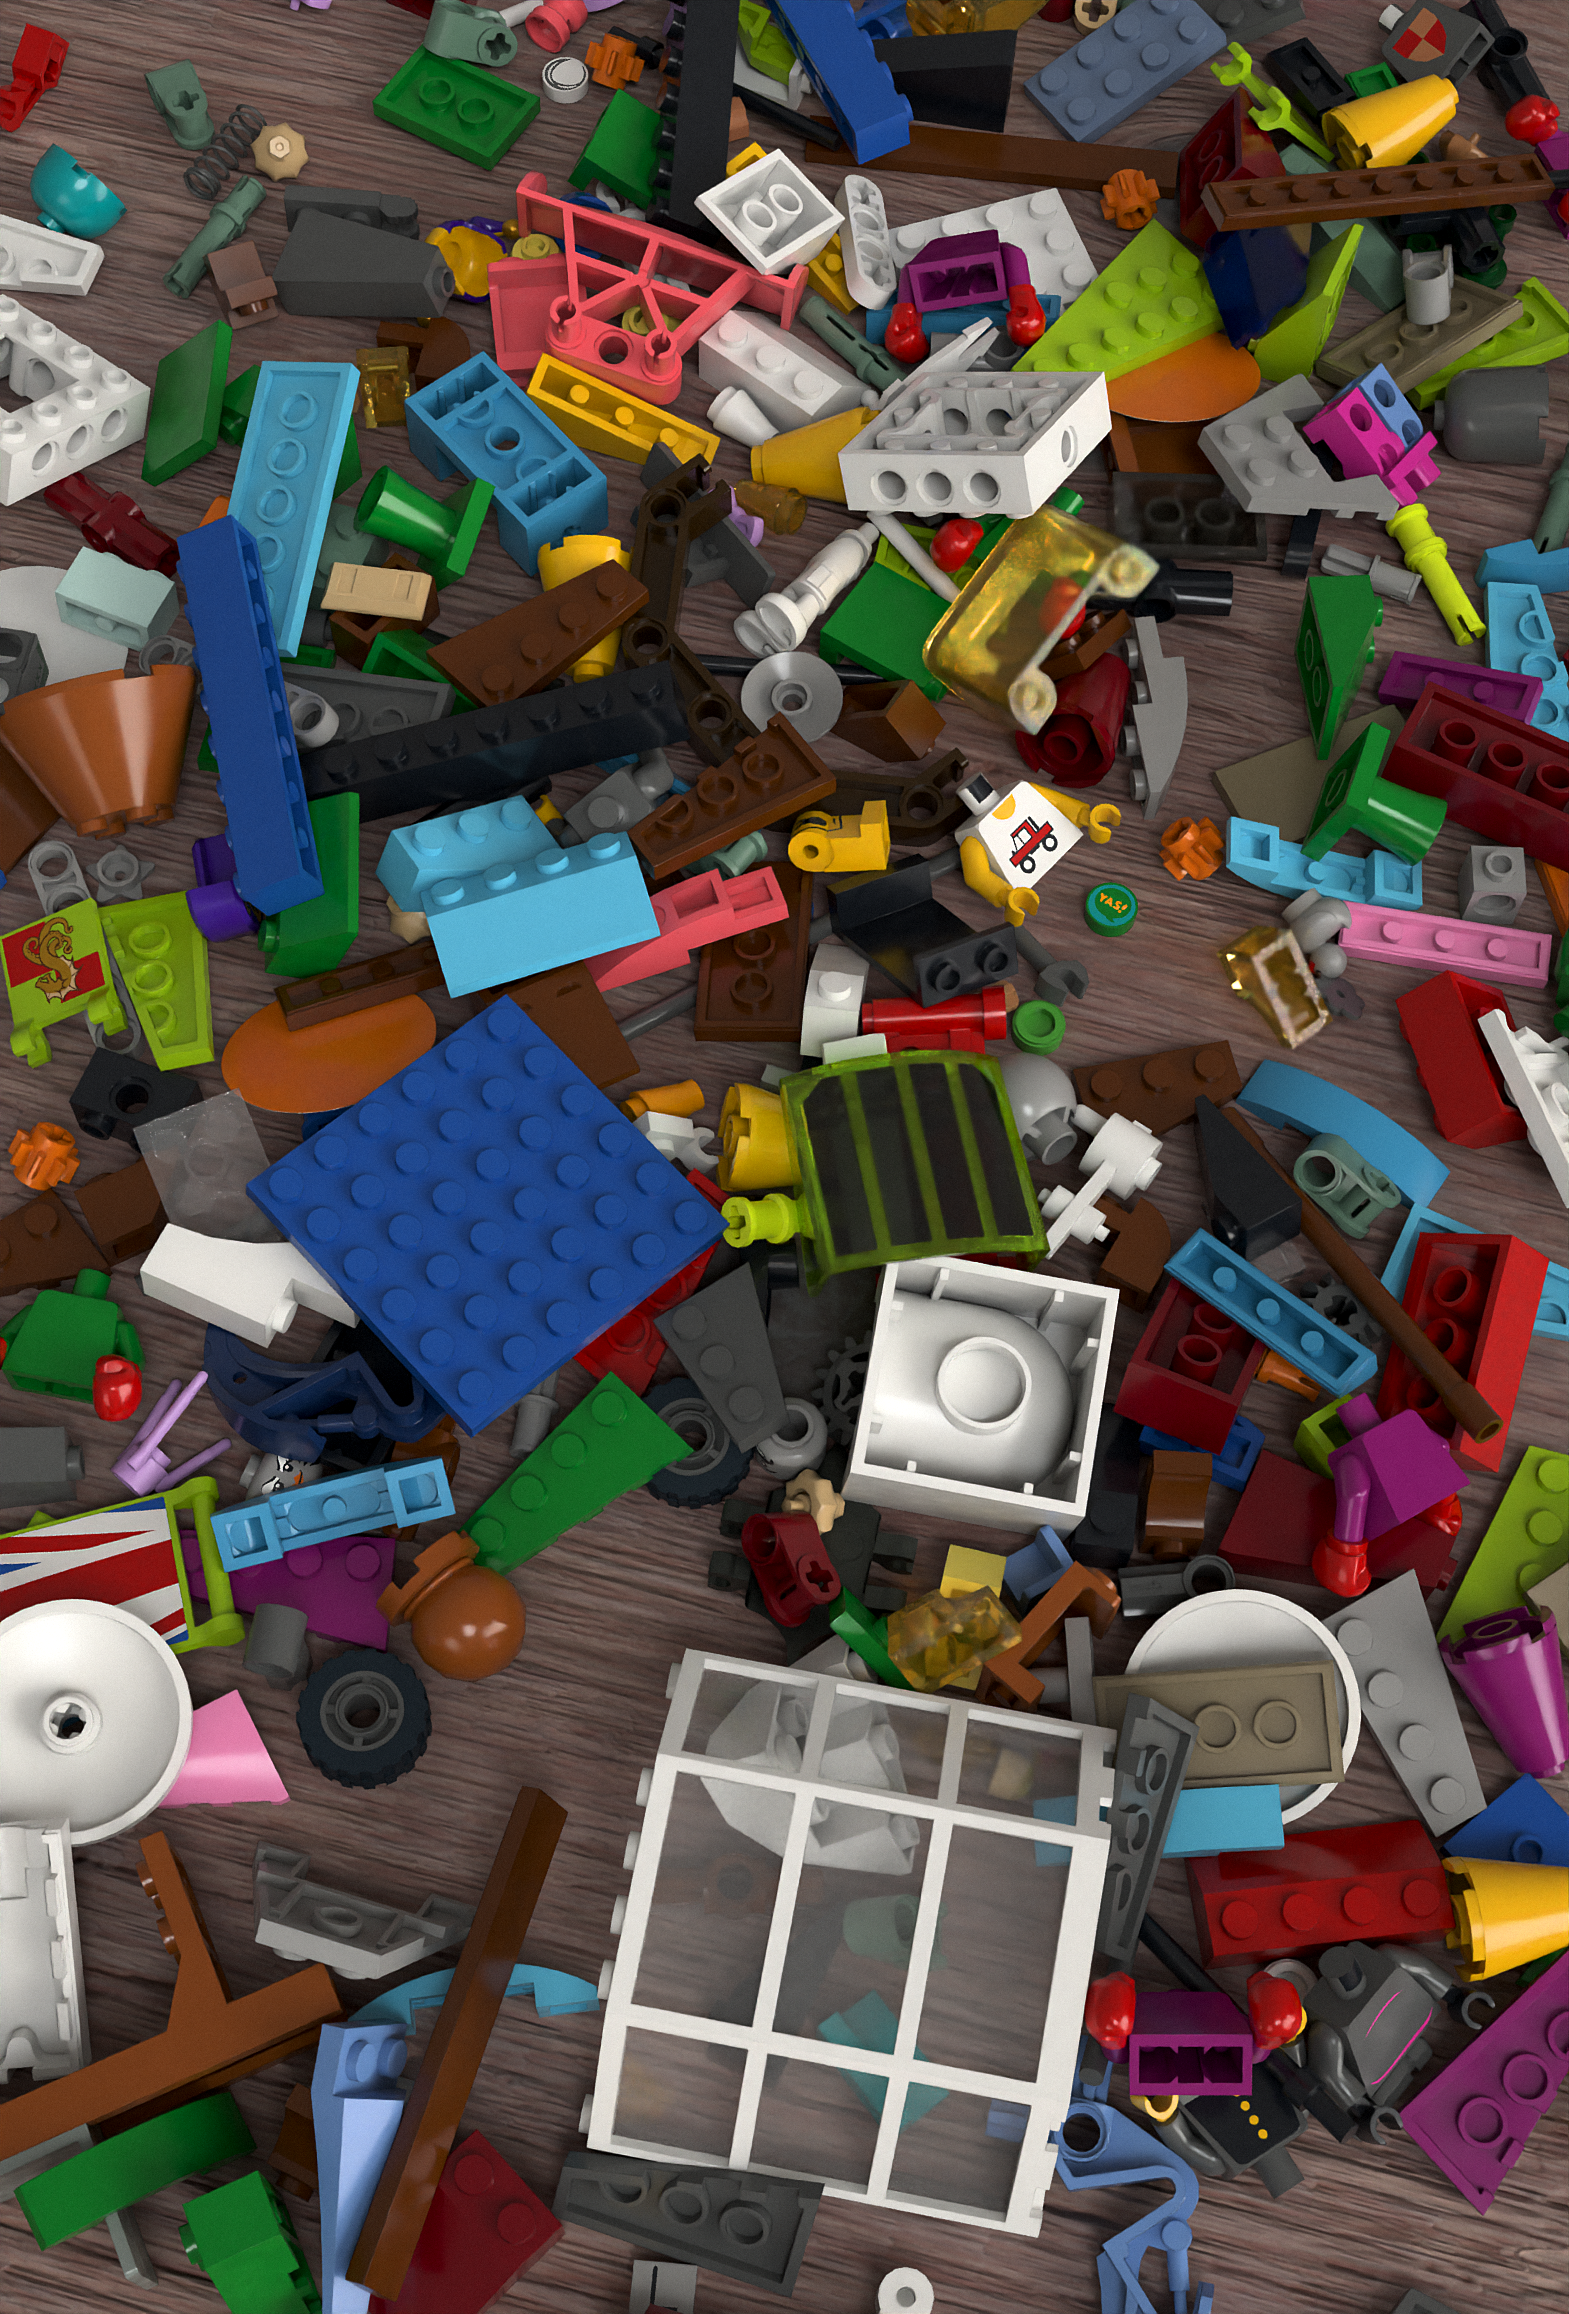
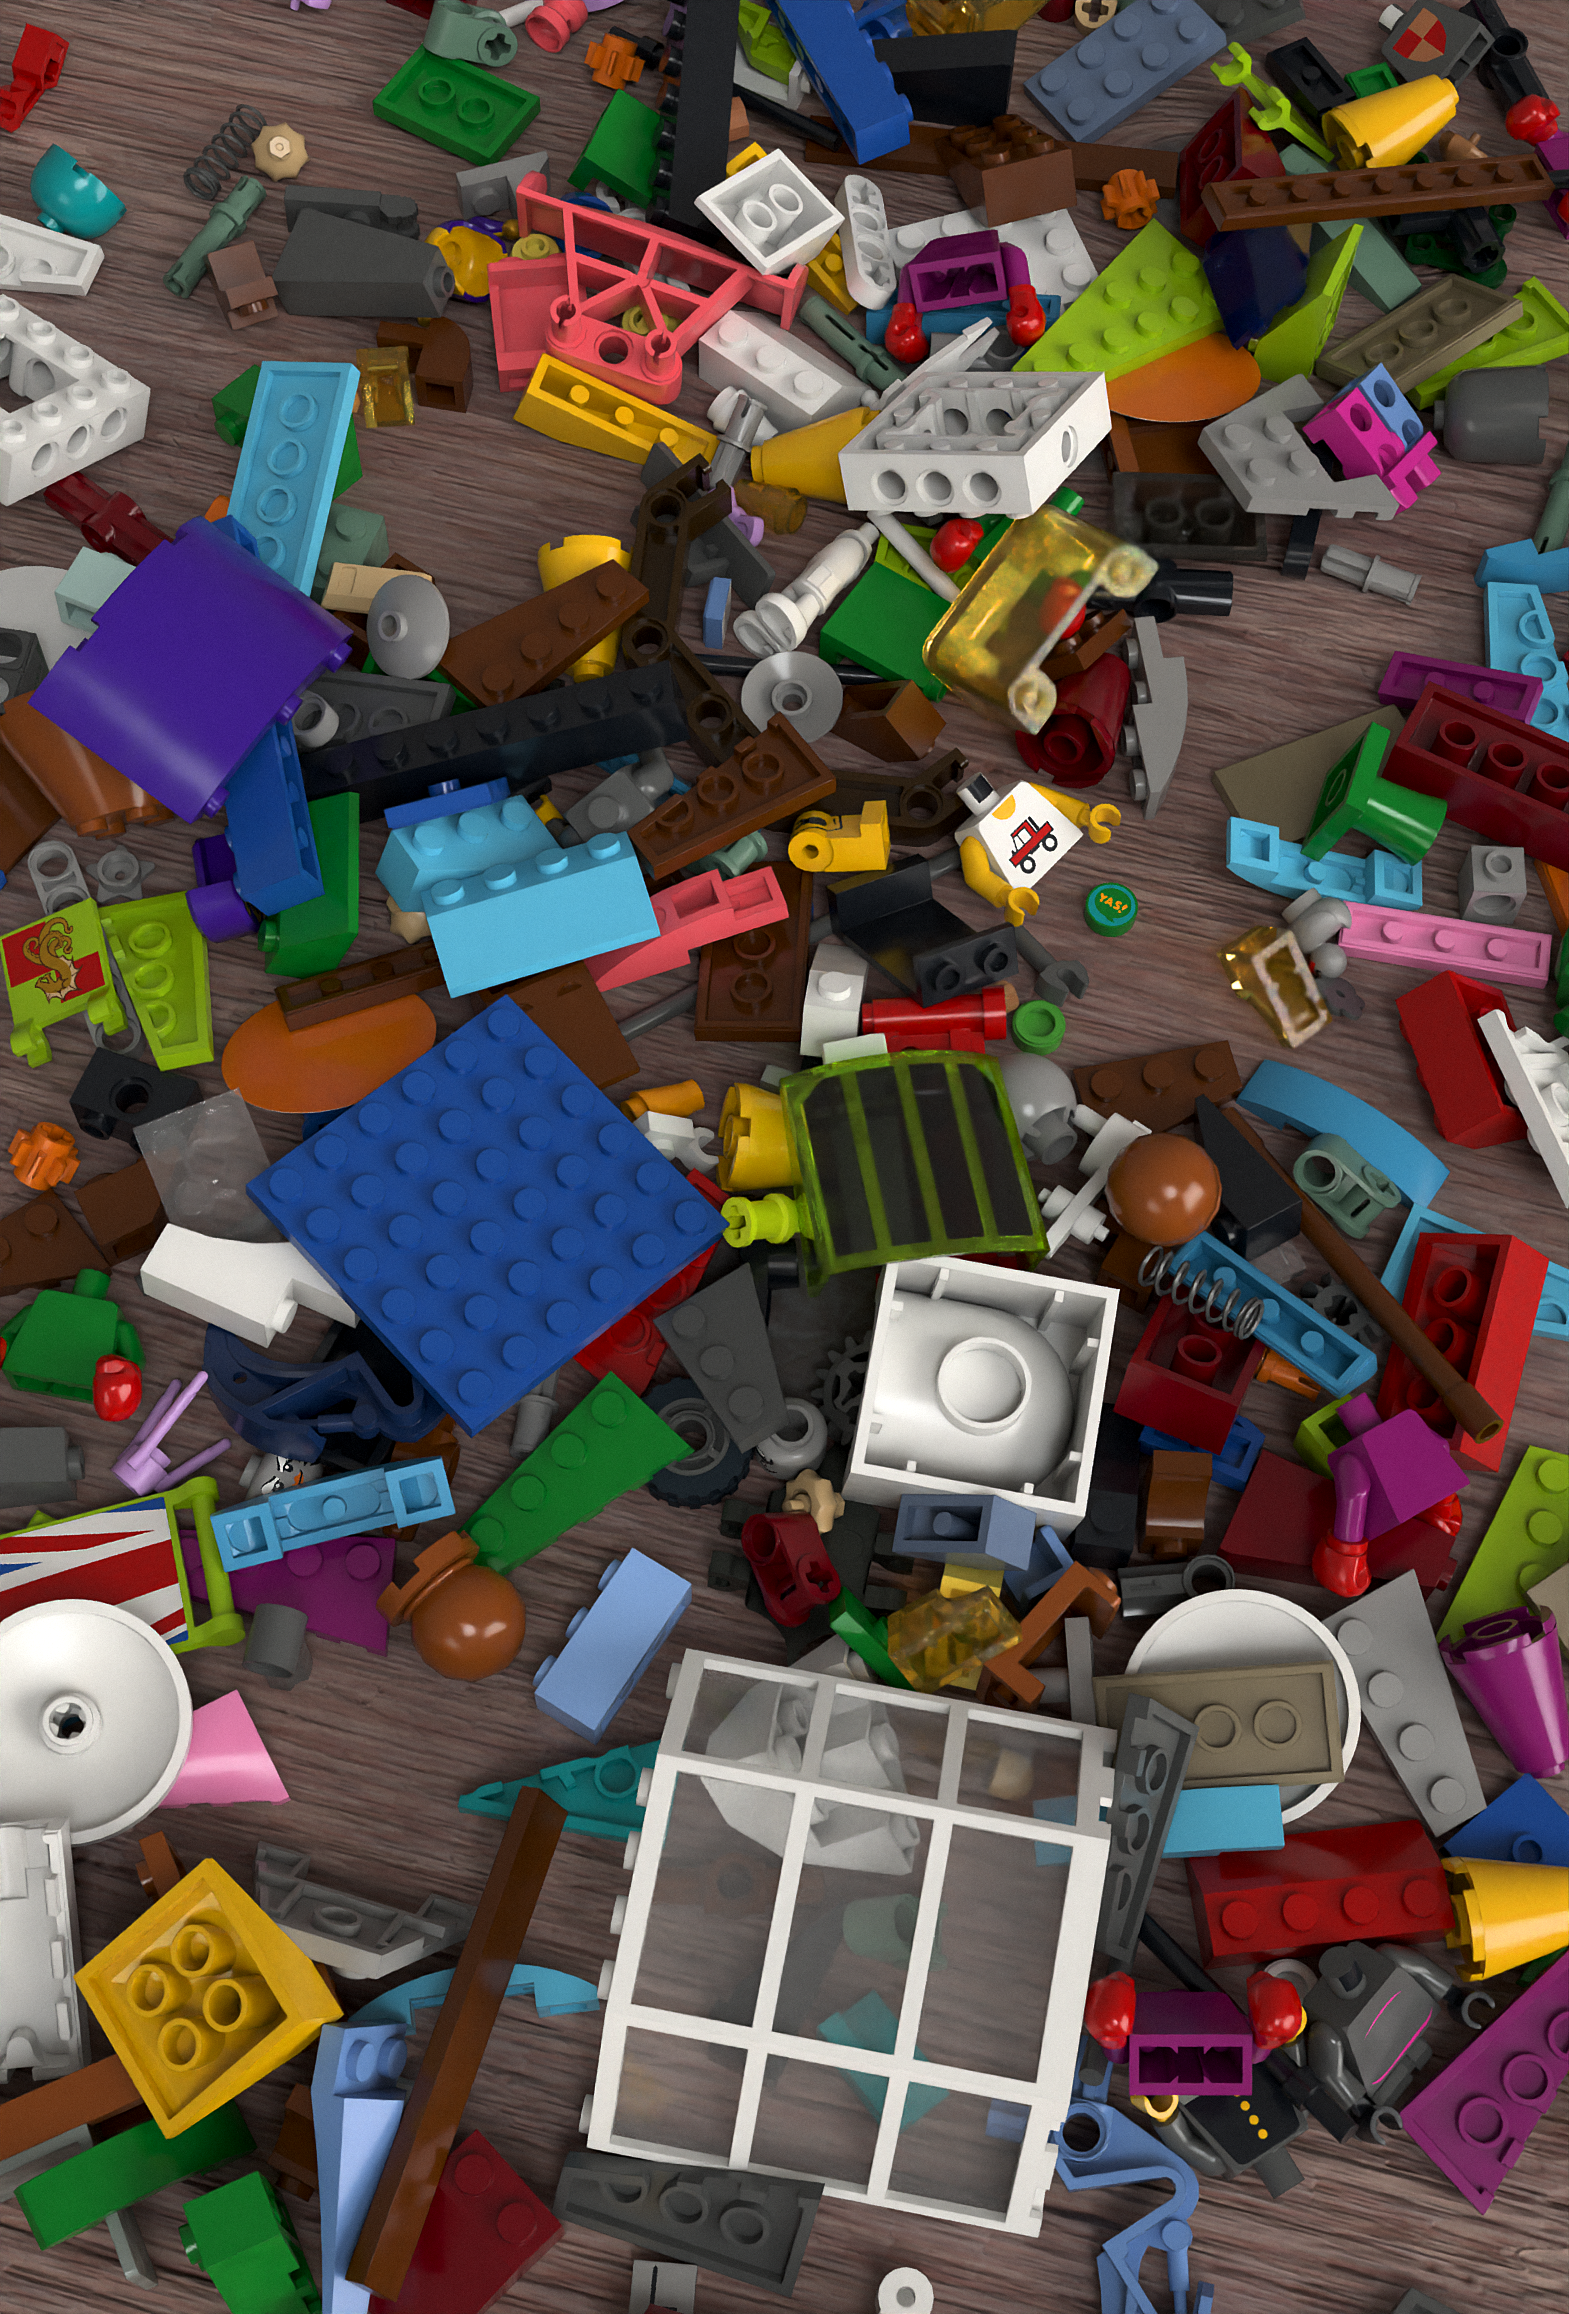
green tile [141,320,233,487] -> none
sand green piece [144,59,216,150] -> none
black wheel [296,1648,432,1790] -> none
green plant [353,465,496,592] -> none
dark azure plate [404,351,609,577] -> none
white tile [542,57,589,104] -> none
orange gear [1159,816,1226,881] -> none
green slope [1294,575,1383,760] -> none
neon yellow pin [1385,503,1487,646] -> none
light grey piece [1402,244,1454,325] -> none
none -> dark purple panel [27,515,354,824]
none -> yellow slope [73,1858,344,2139]
none -> light grey dish [367,575,450,680]
none -> blue plate [384,777,511,830]
none -> light grey slope [456,150,551,220]
none -> teal wing [458,1734,687,1850]
none -> light blue brick [532,1547,692,1745]
none -> medium blue tile [703,577,731,650]
none -> light grey axle [708,394,768,490]
none -> sand blue slope [892,1494,1037,1571]
none -> reddish brown slope [935,114,1077,228]
none -> dark orange tile [1105,1131,1223,1247]
none -> dark grey piece [1137,1245,1264,1340]

